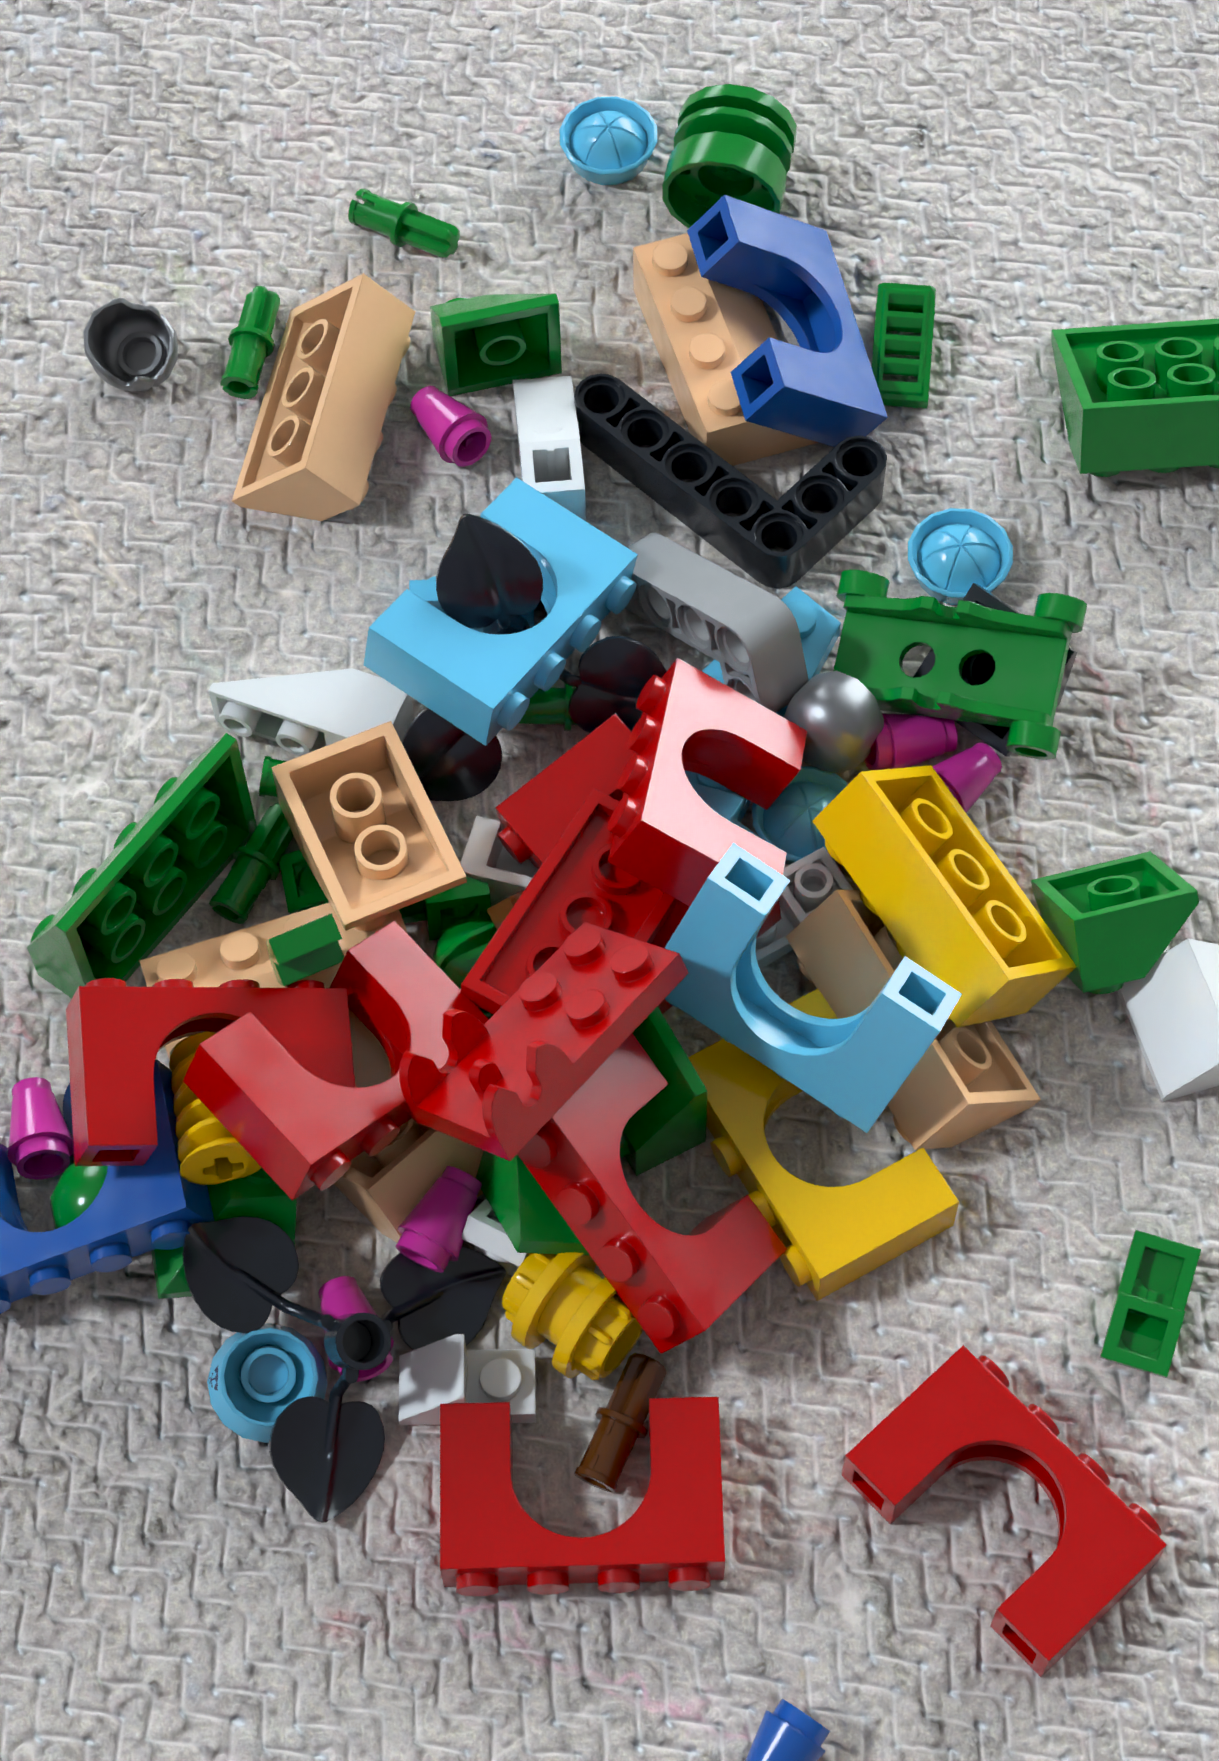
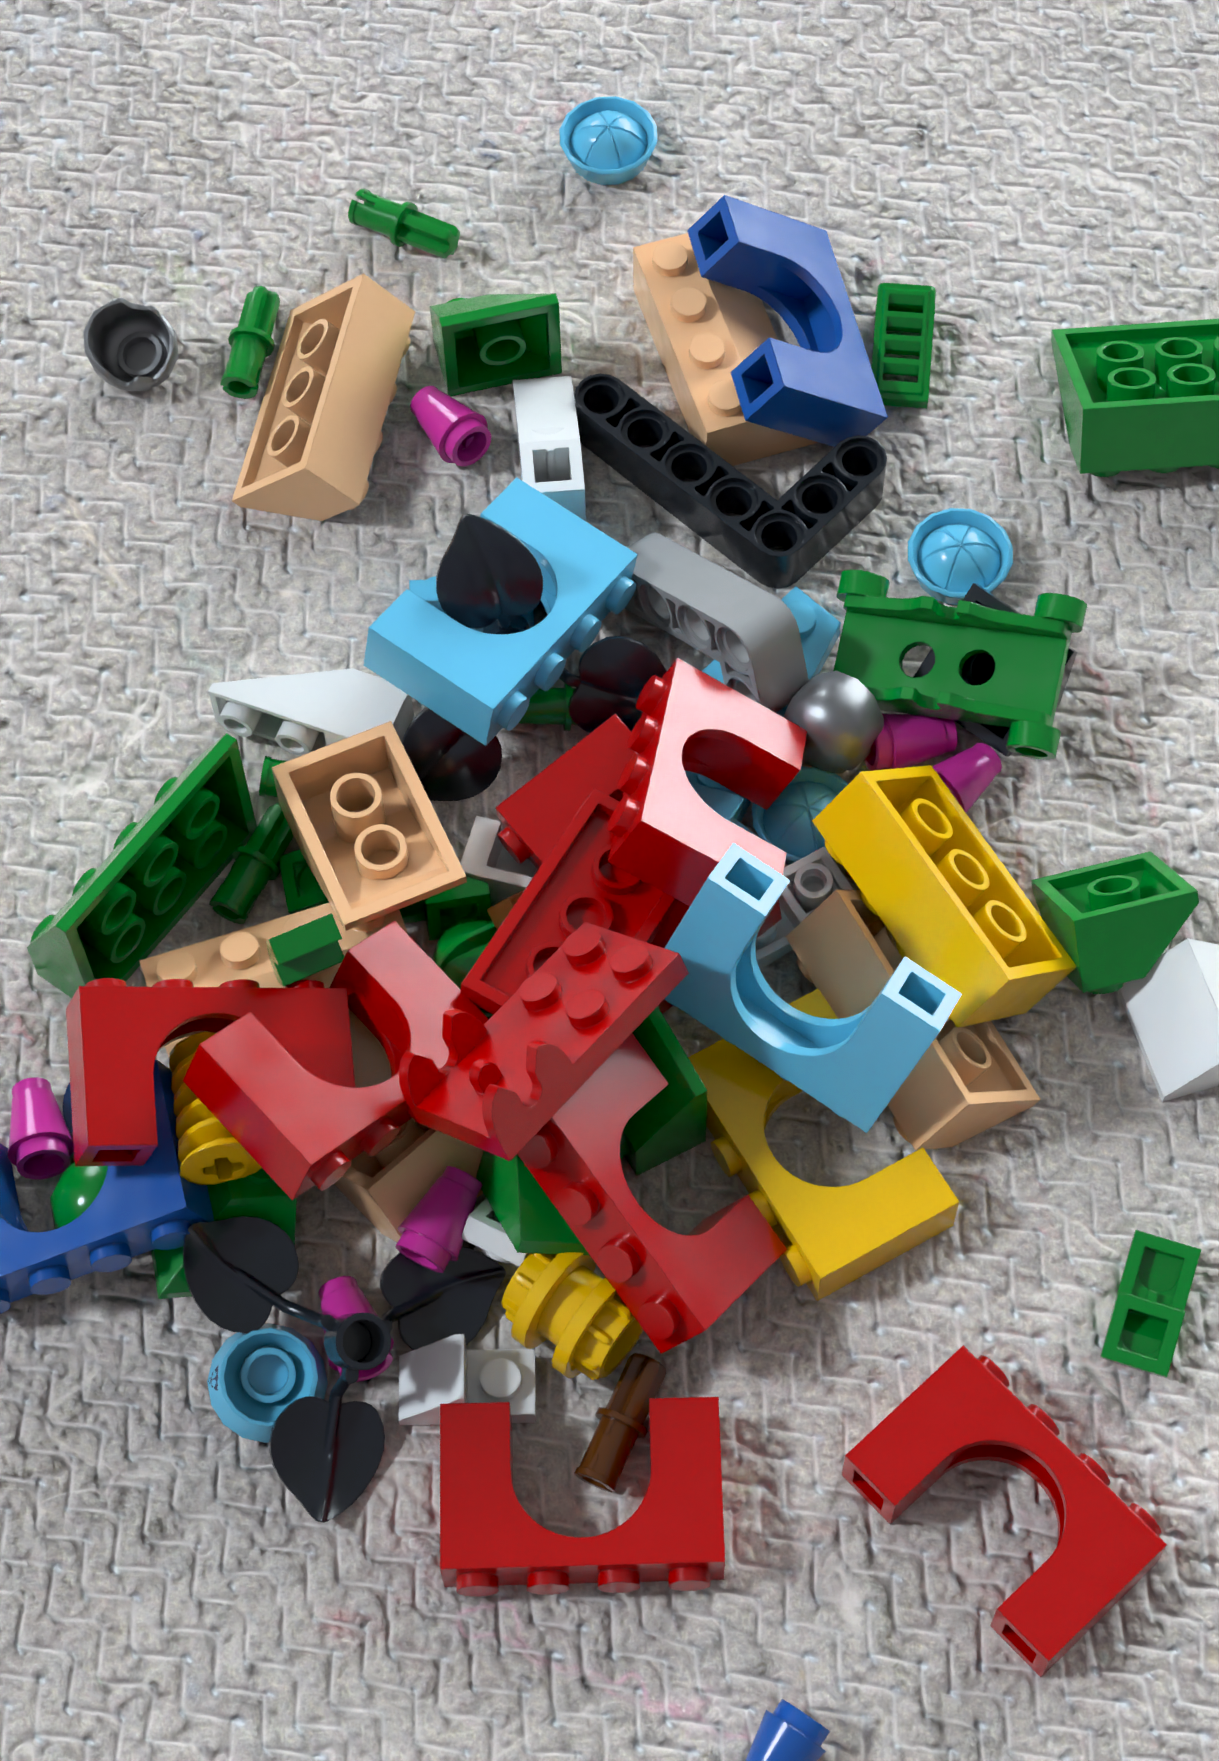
green wheel [662,84,797,228] -> none

